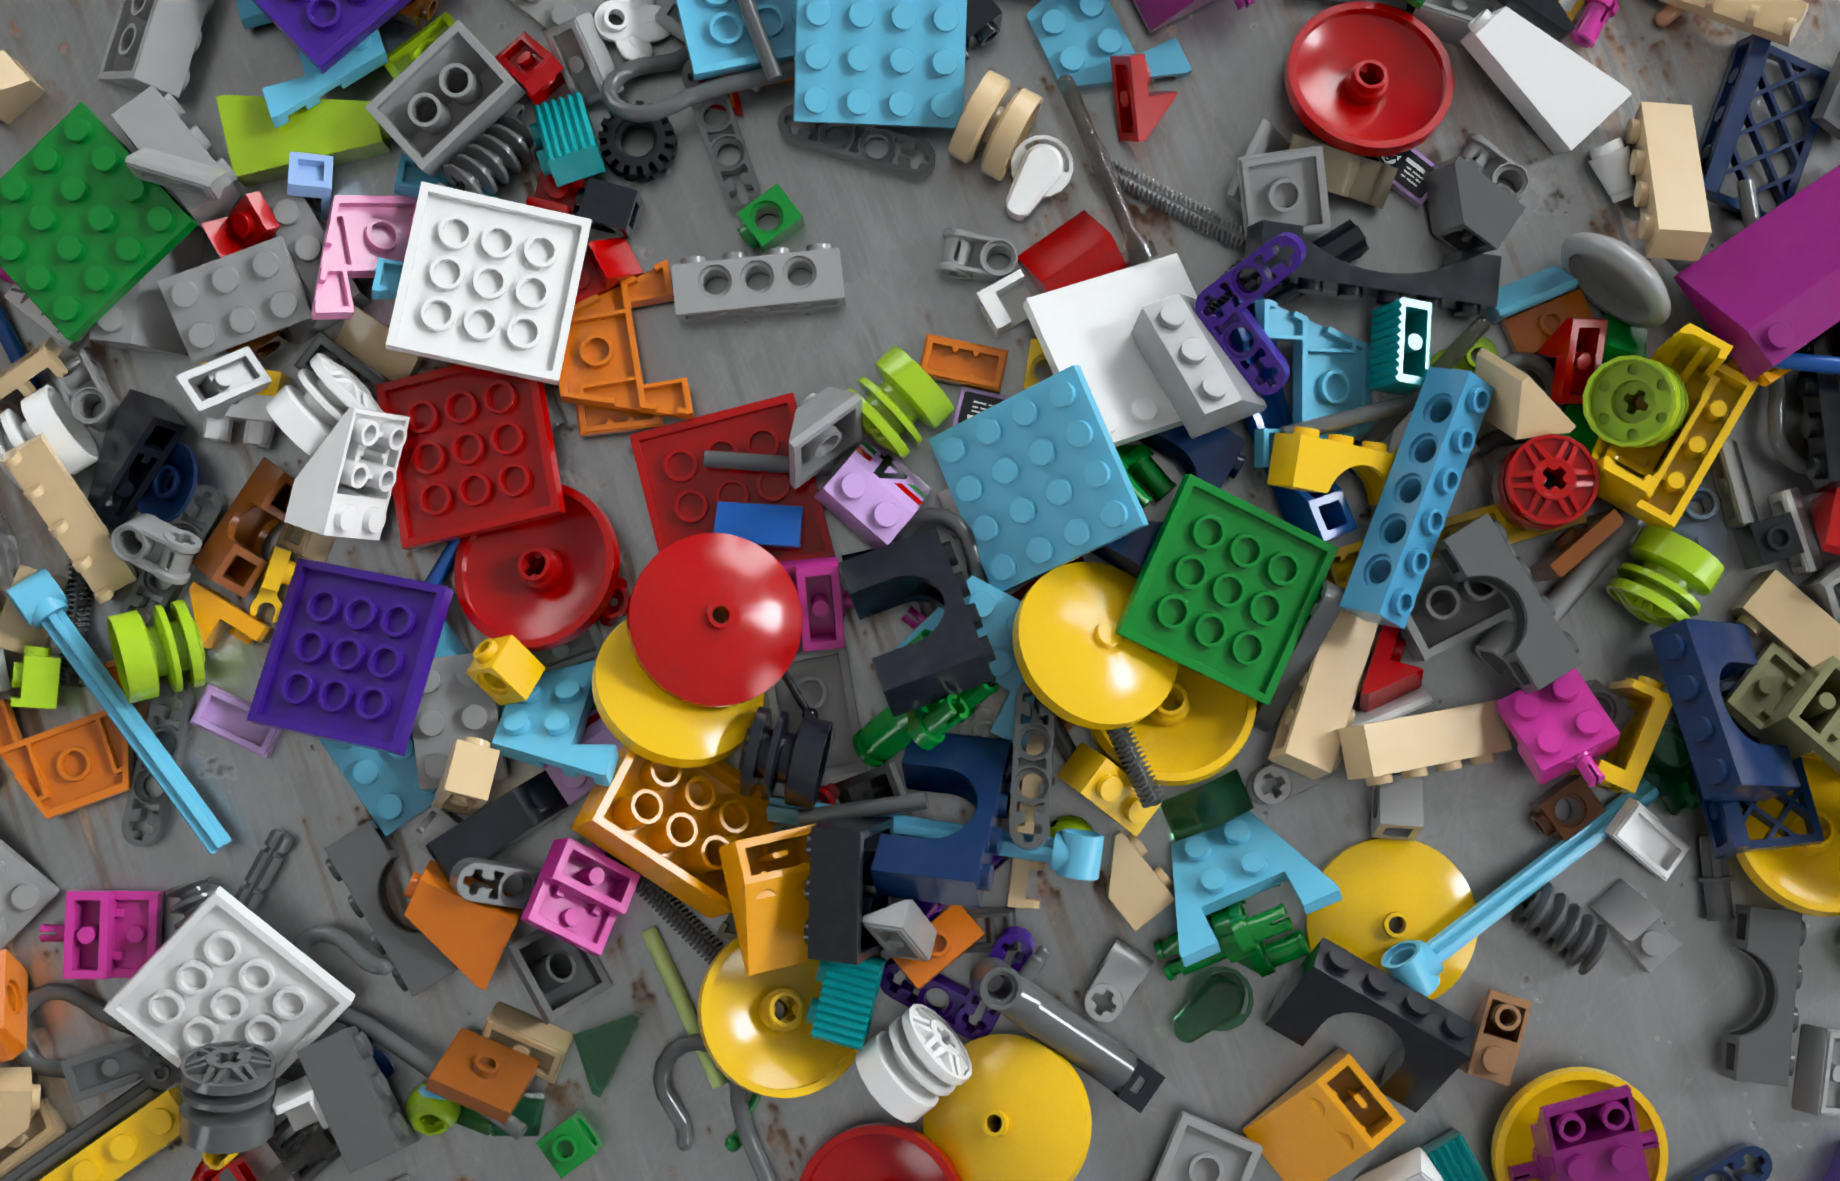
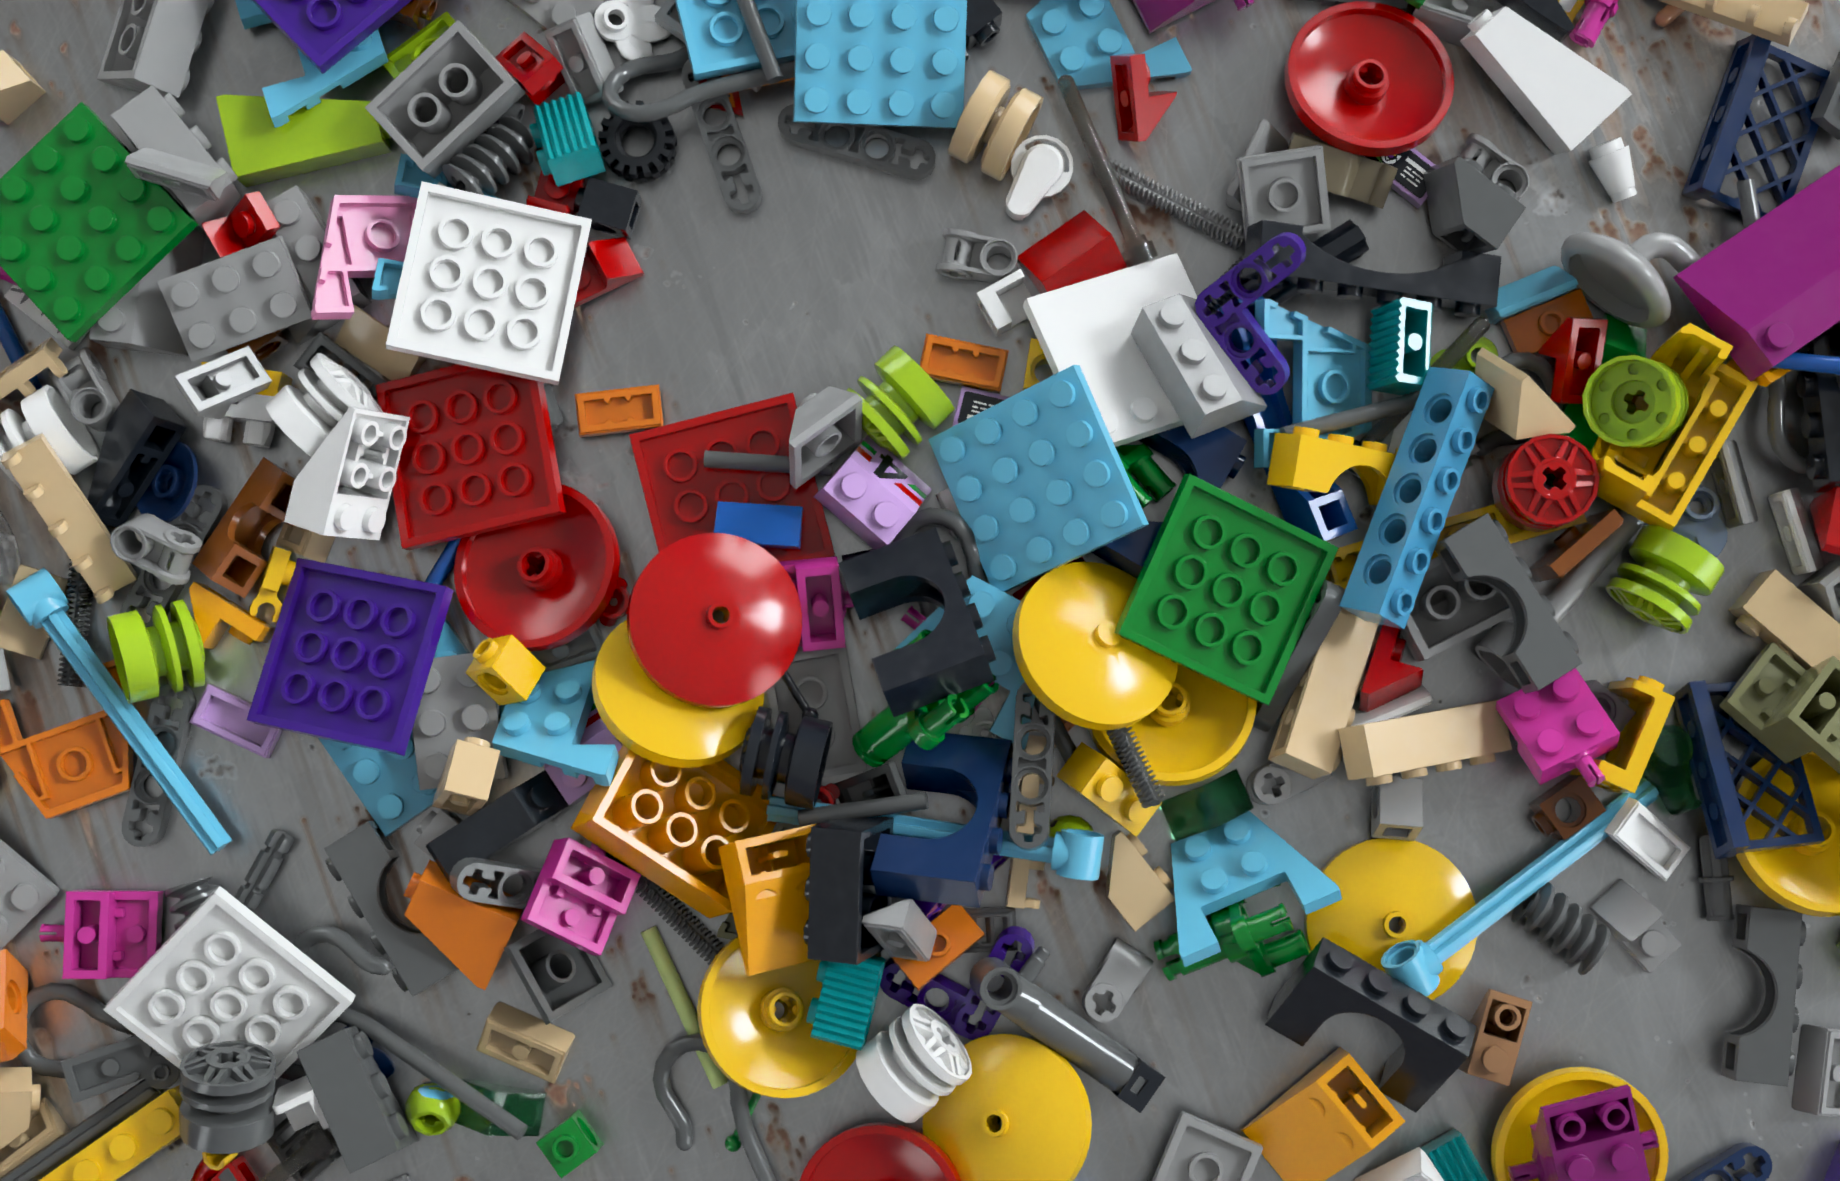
lime brick [9,645,61,709] -> none
light blue panel [287,151,333,220] -> none
dark orange plate [425,1027,541,1124] -> none
orange wing [559,260,694,419] -> none
clear green slope [573,1010,644,1097] -> none
light grey brick [671,243,846,323] -> none
green brick [737,183,805,253] -> none
clear green piece [1170,966,1254,1043] -> none
tan brick [1625,102,1712,261] -> none
dark blue arch [1649,618,1801,801] -> none
black brick [1732,512,1804,570] -> none

